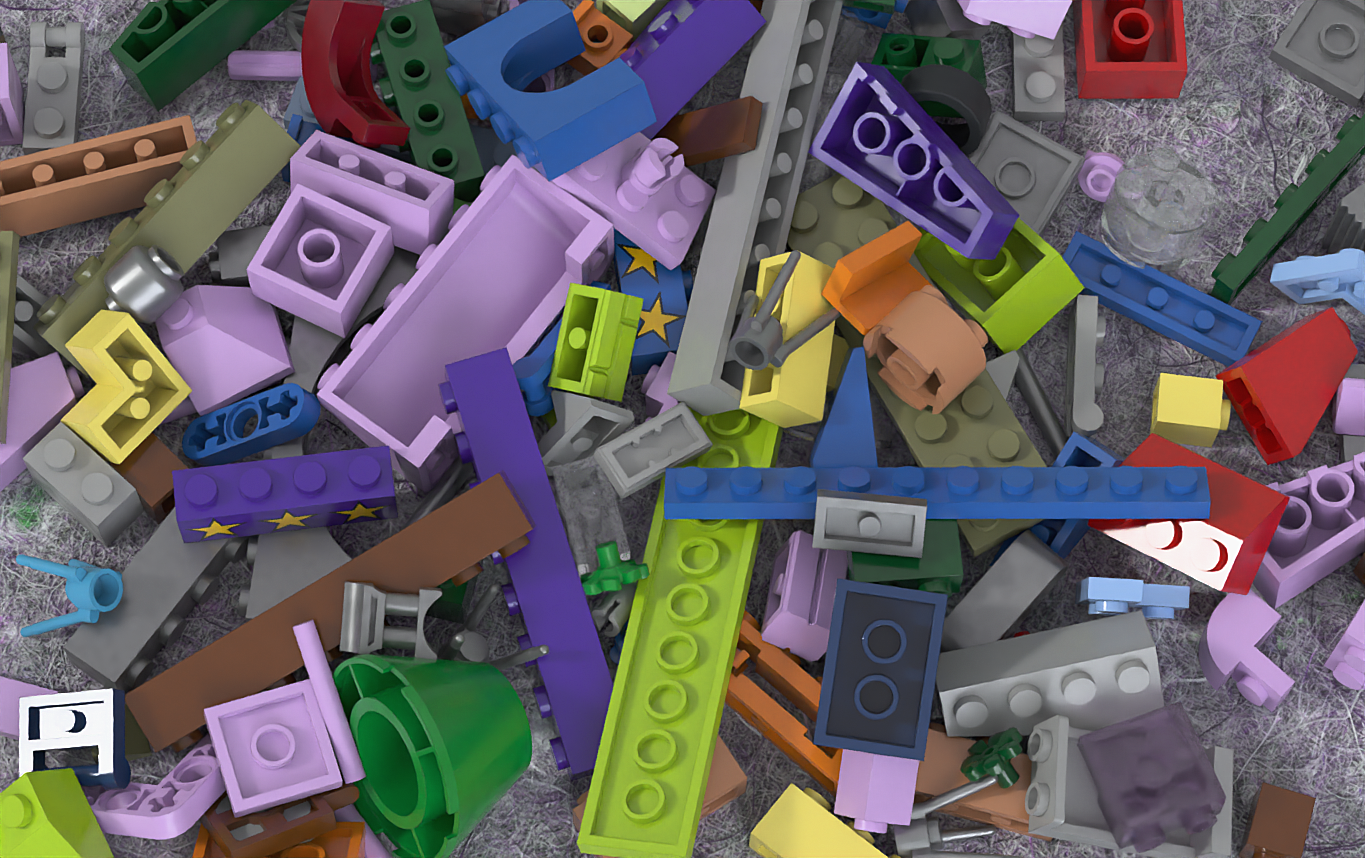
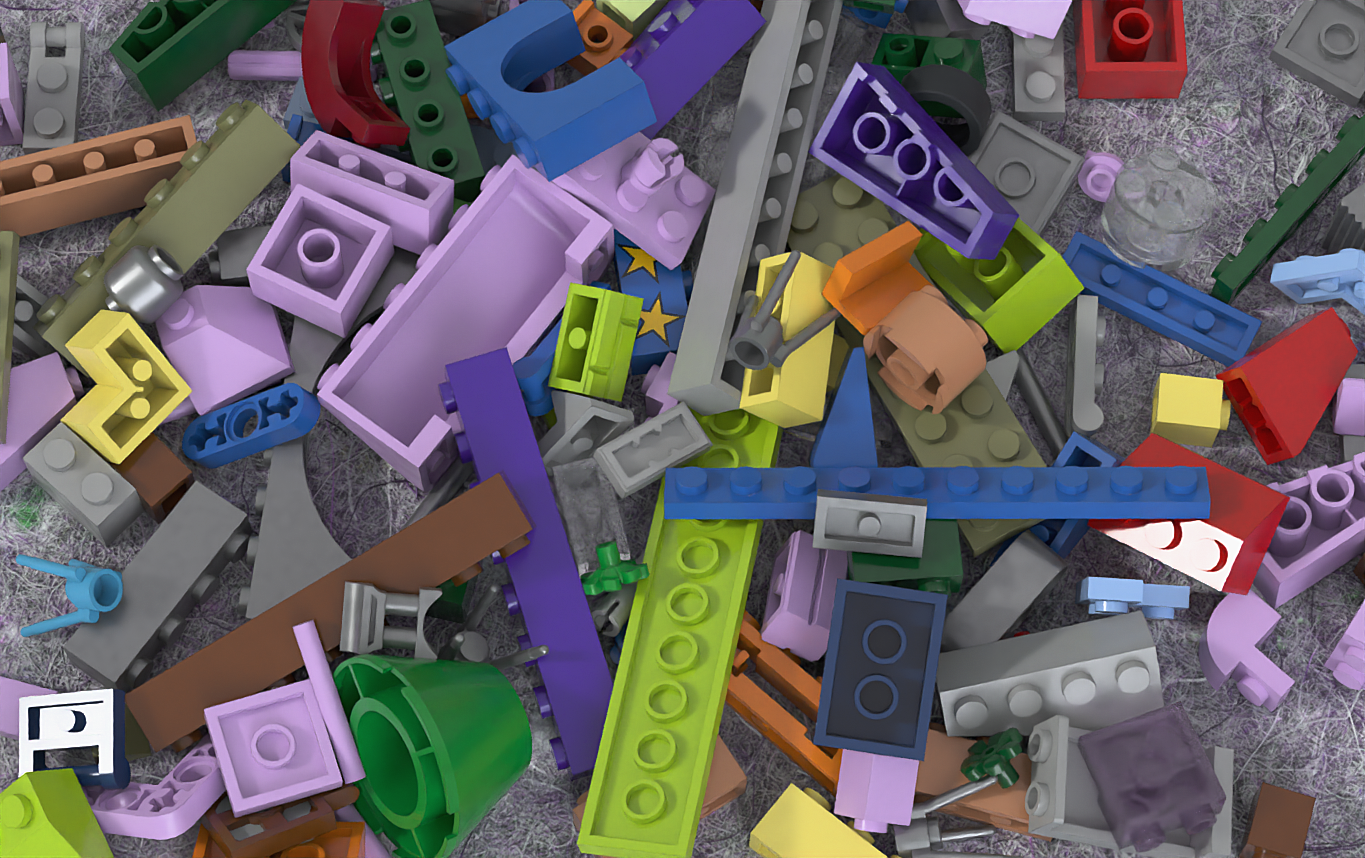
dark purple brick [172,445,398,543] -> none
reddish brown tile [651,96,763,167] -> none

